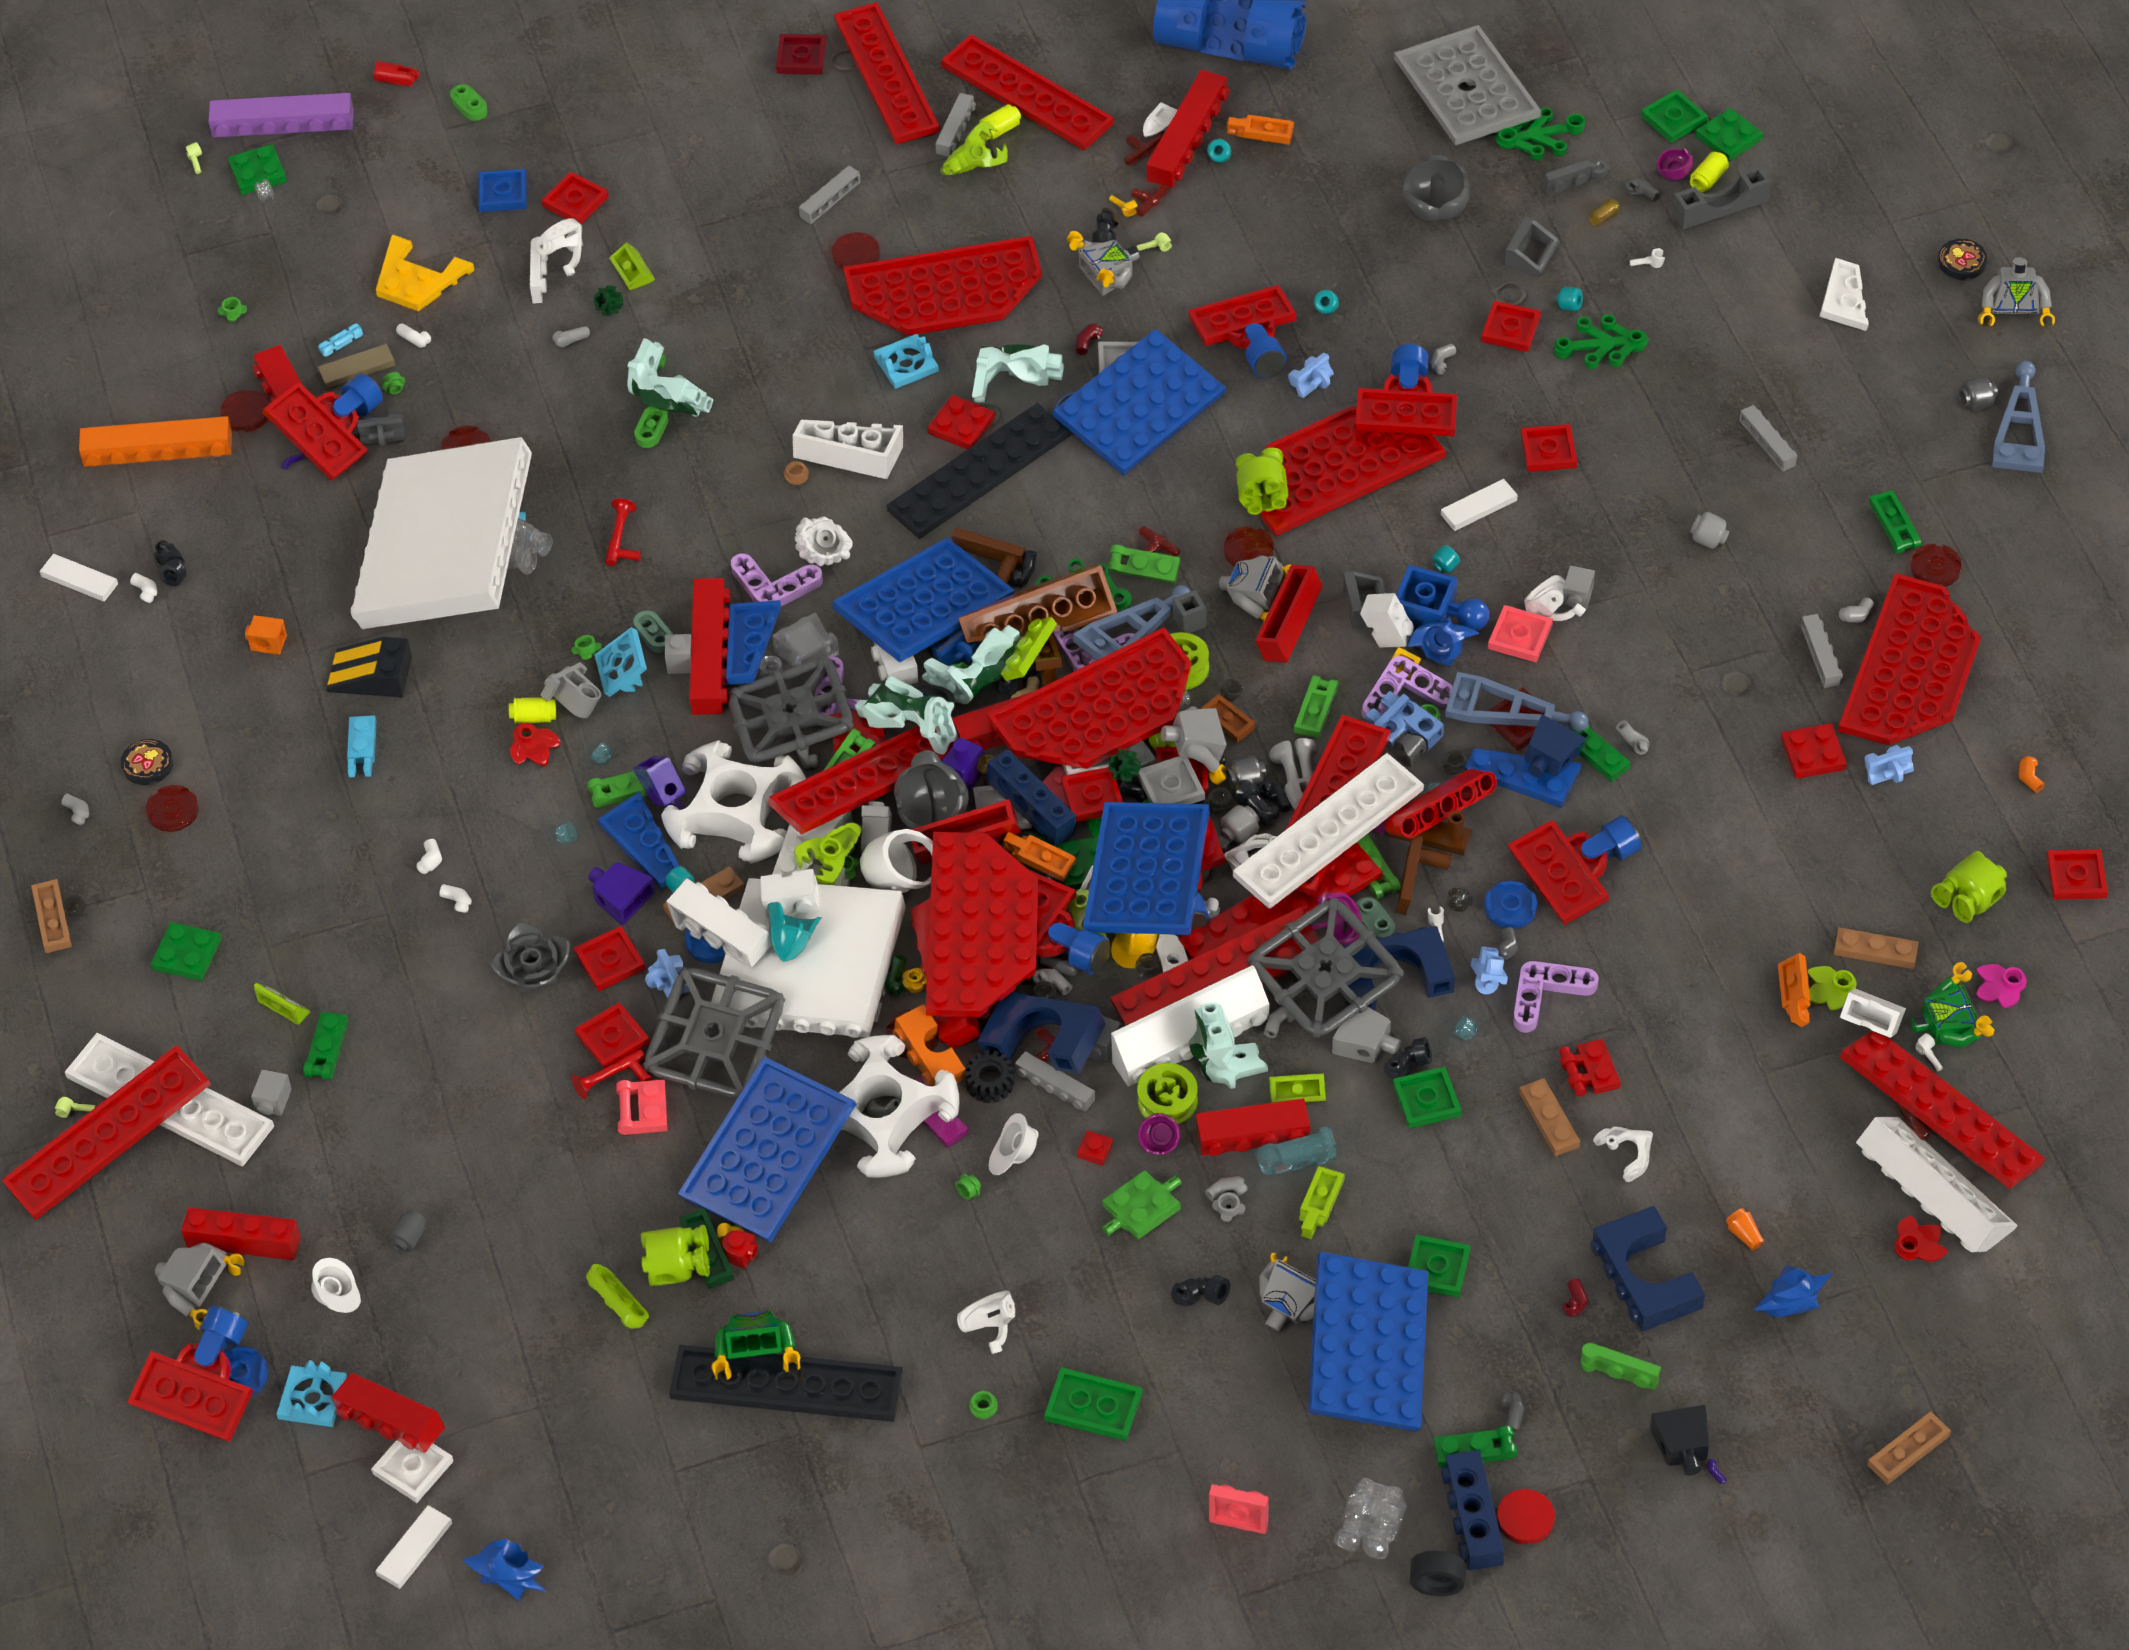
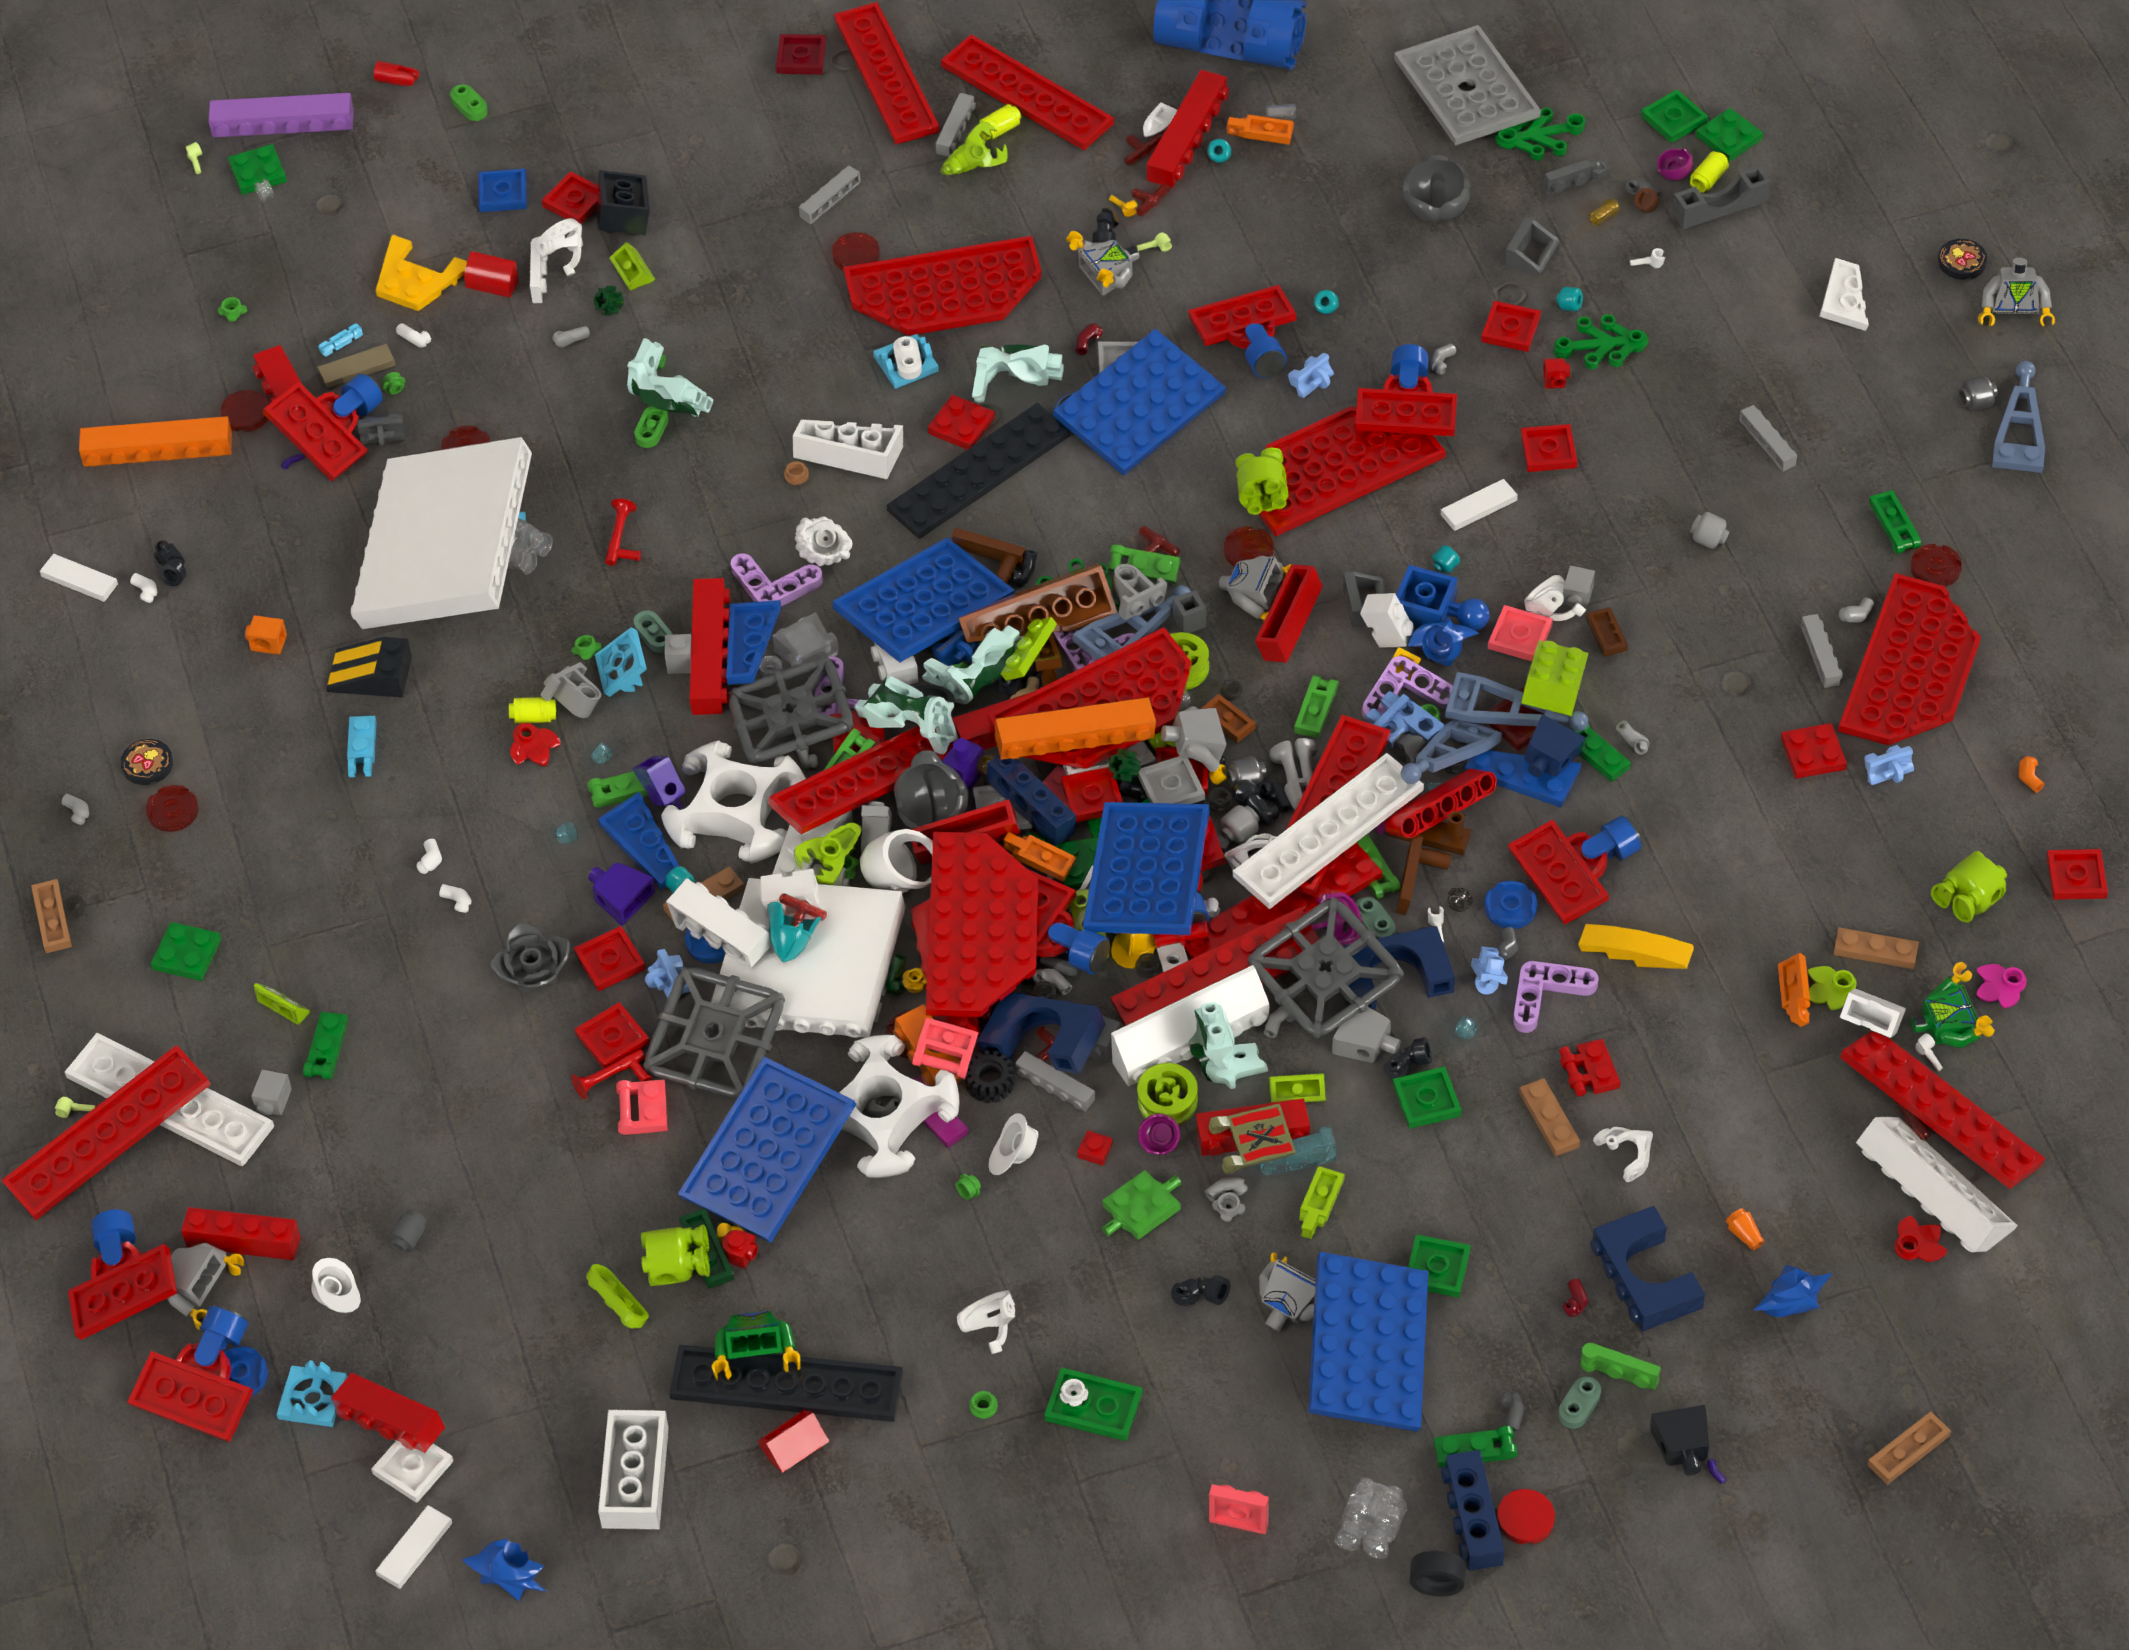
none -> red plate [68,1209,177,1340]
none -> red brick [465,251,519,298]
none -> black slope [597,170,650,236]
none -> white brick [598,1410,669,1529]
none -> brick [757,1410,829,1473]
none -> clear red piece [779,893,827,927]
none -> white plate [893,336,922,380]
none -> coral plate [912,1018,978,1079]
none -> orange brick [994,697,1156,760]
none -> white plate [1060,1379,1088,1406]
none -> light grey pin [1111,564,1167,620]
none -> red pin [1154,920,1210,948]
none -> olive flag [1209,1104,1296,1174]
none -> clear pin [1266,102,1296,119]
none -> sand blue plate [1400,719,1502,784]
none -> lime brick [1521,640,1589,716]
none -> red plate [1543,358,1570,389]
none -> sand green plate [1558,1377,1601,1429]
none -> yellow slope [1578,924,1694,969]
none -> reddish brown plate [1586,607,1628,657]
none -> reddish brown tile [1634,188,1660,213]

